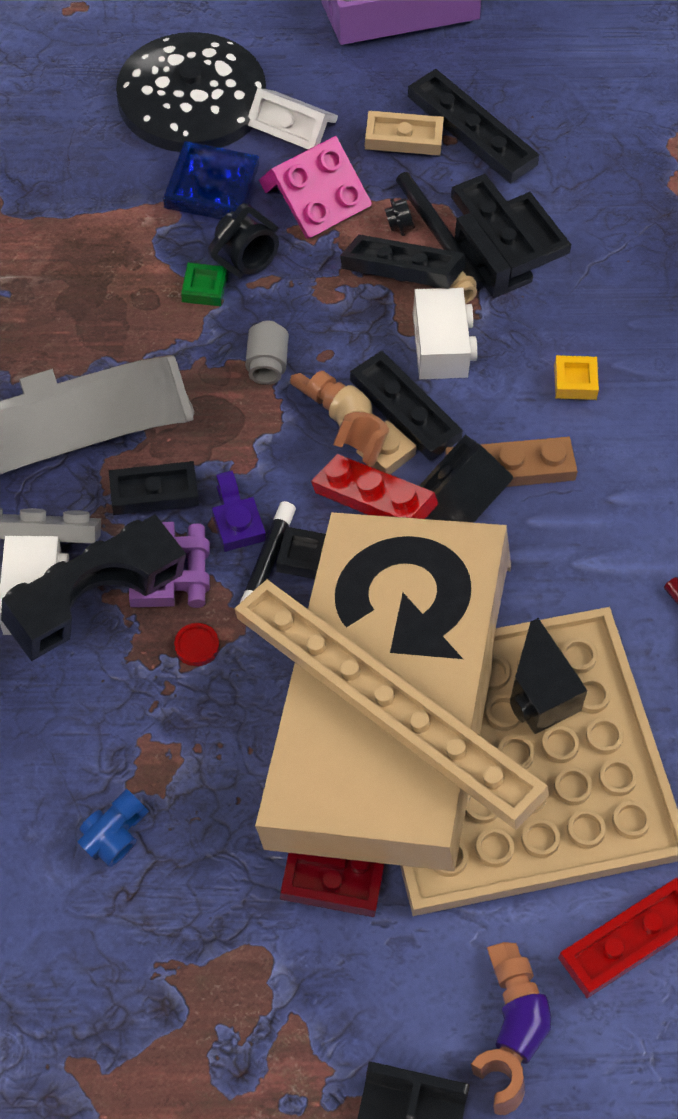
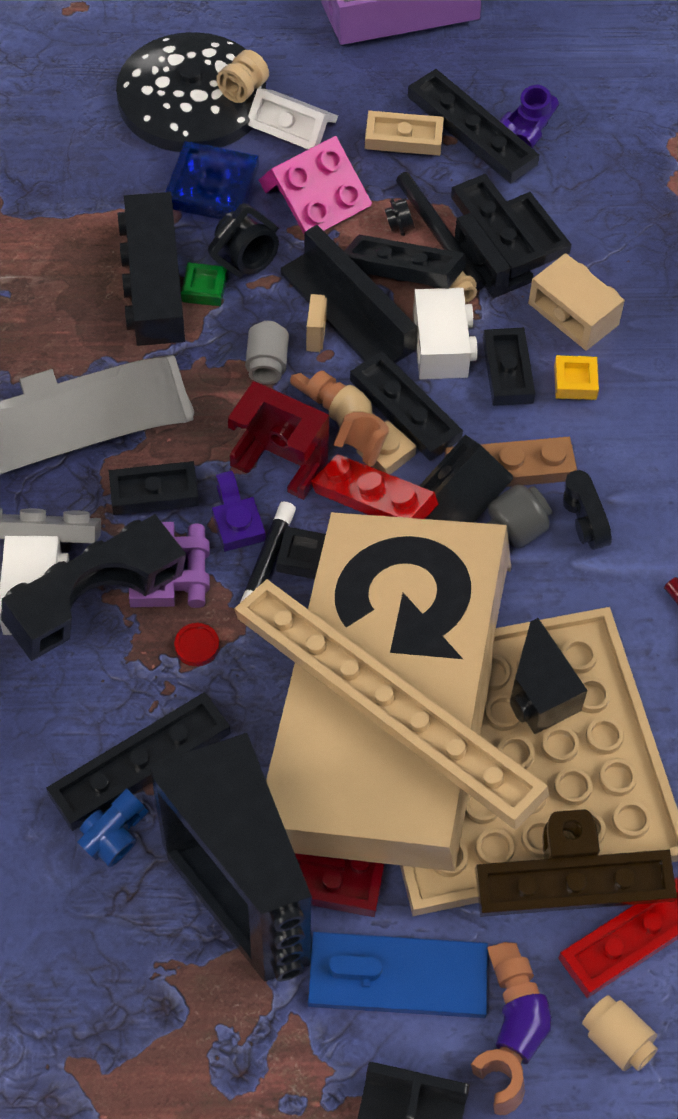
none -> black plate [46,692,231,831]
none -> black brick [117,192,185,346]
none -> black windscreen [150,733,312,982]
none -> tan wheel [217,50,269,103]
none -> dark red panel [228,380,329,500]
none -> black panel [281,225,417,363]
none -> tan tile [306,294,327,352]
none -> blue piece [308,932,488,1018]
none -> dark brown plate [475,809,677,917]
none -> black plate [483,327,535,406]
none -> dark grey head [486,484,552,548]
none -> dark purple plate [500,85,559,148]
none -> tan brick [528,253,625,351]
none -> black plate [563,470,612,550]
none -> tan brick [582,995,658,1071]

